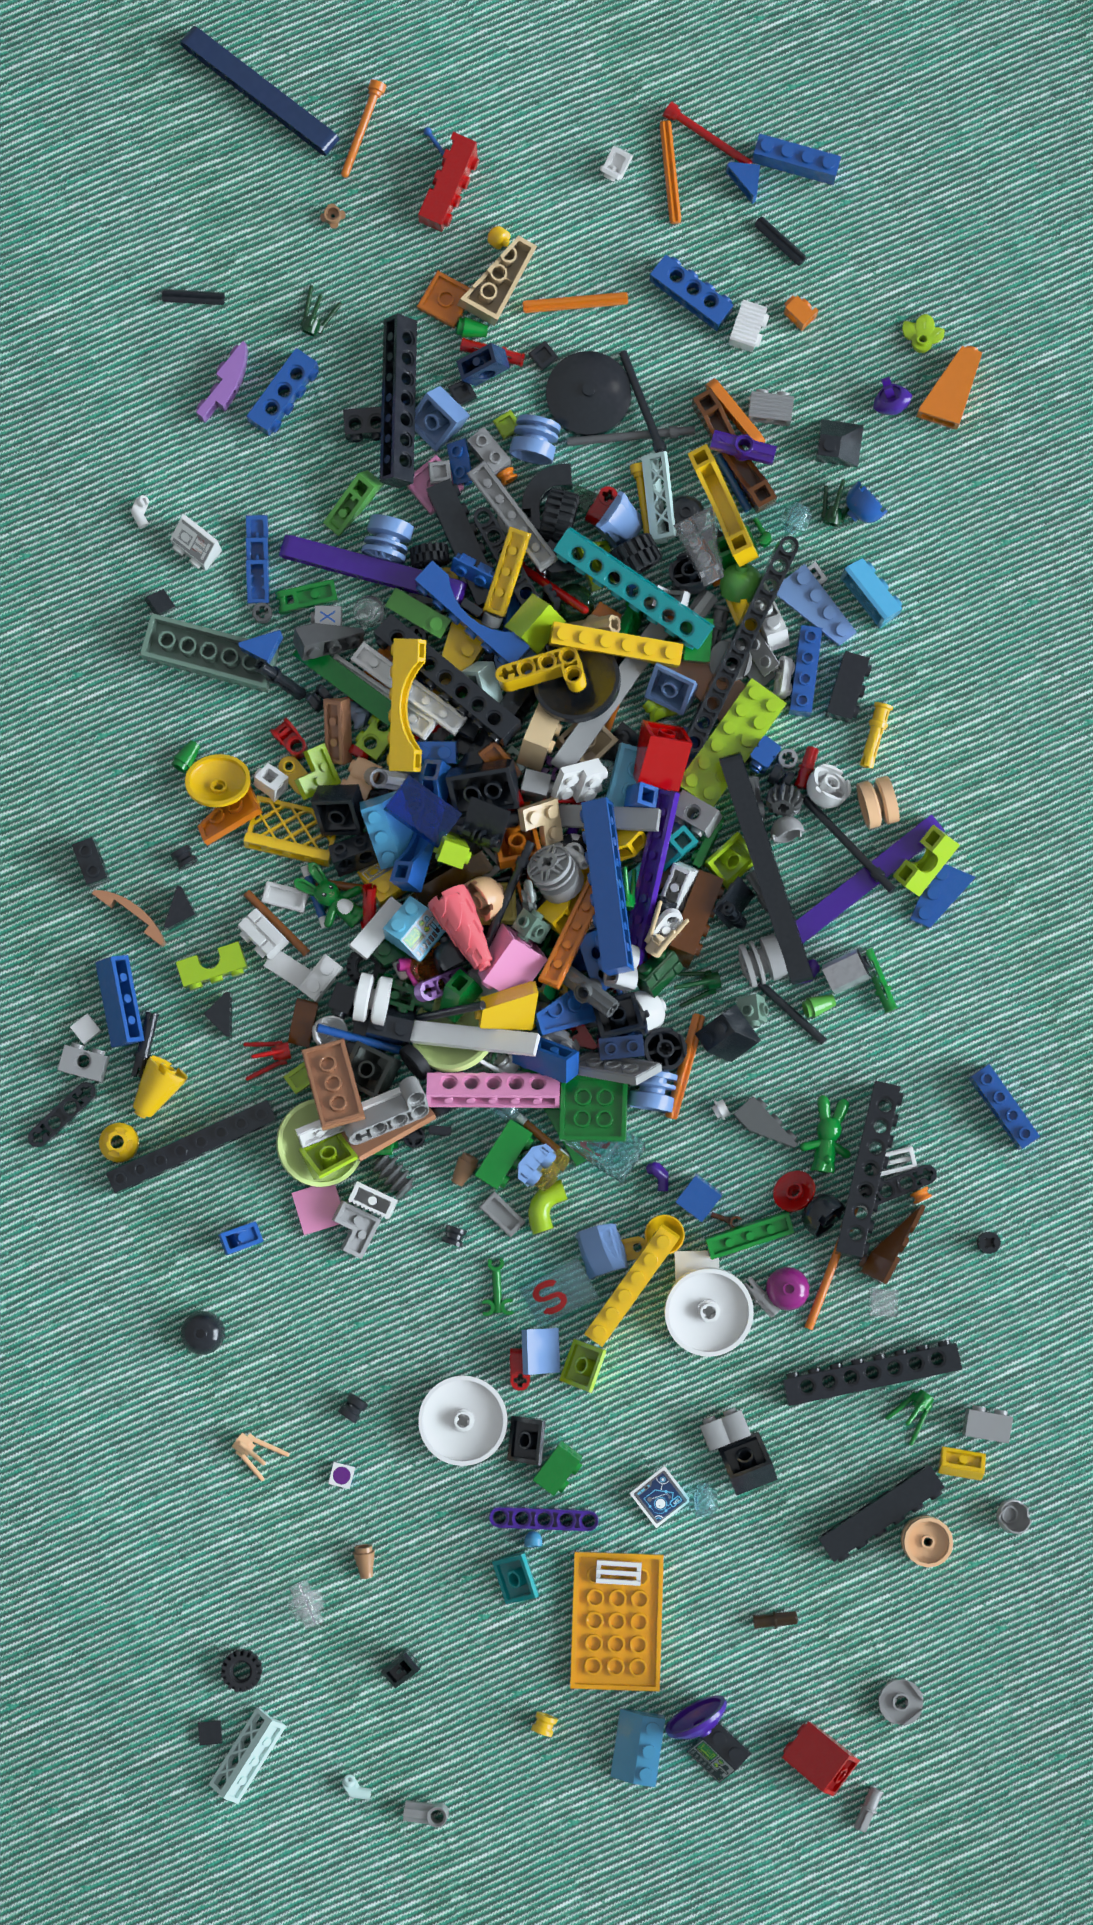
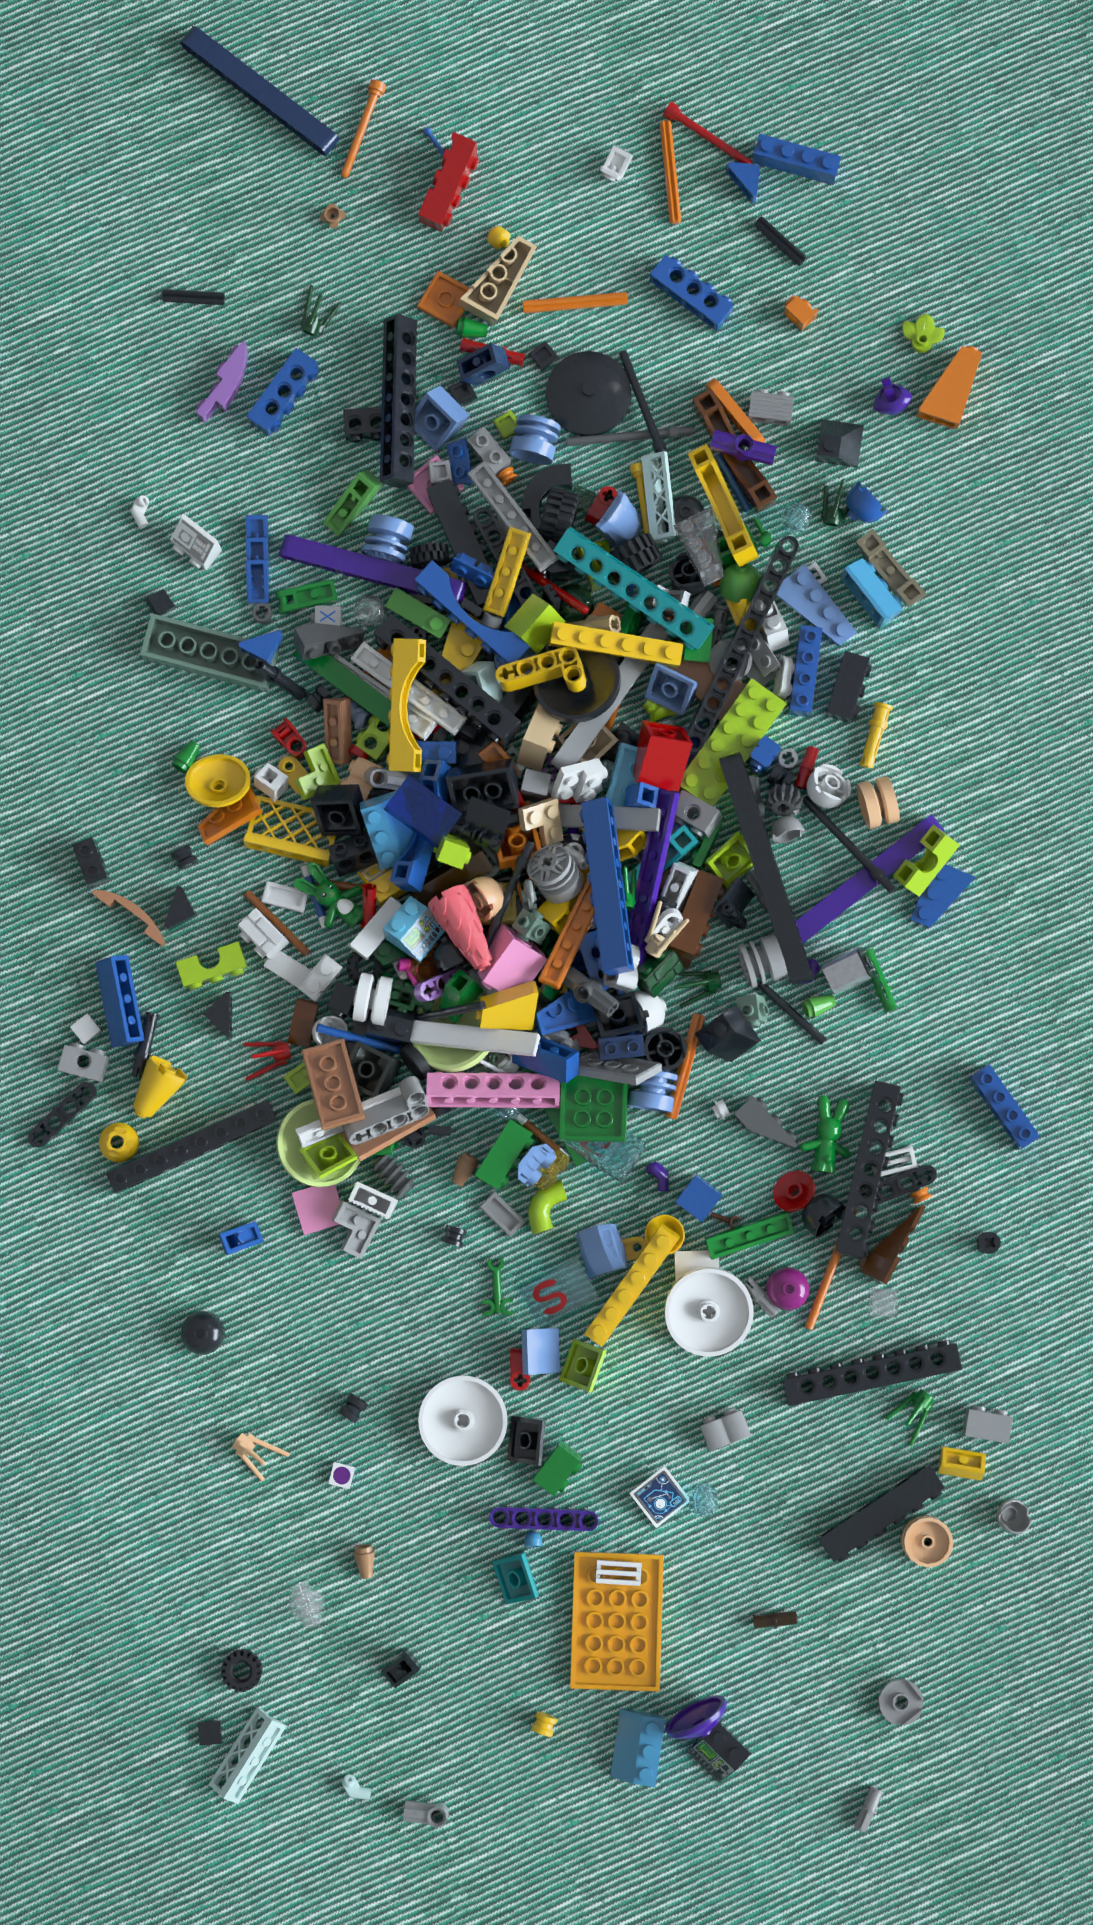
black slope [718,1432,778,1496] -> none
white brick [729,300,770,352] -> none
red slope [781,1721,860,1796] -> none
none -> dark tan slope [856,529,926,608]

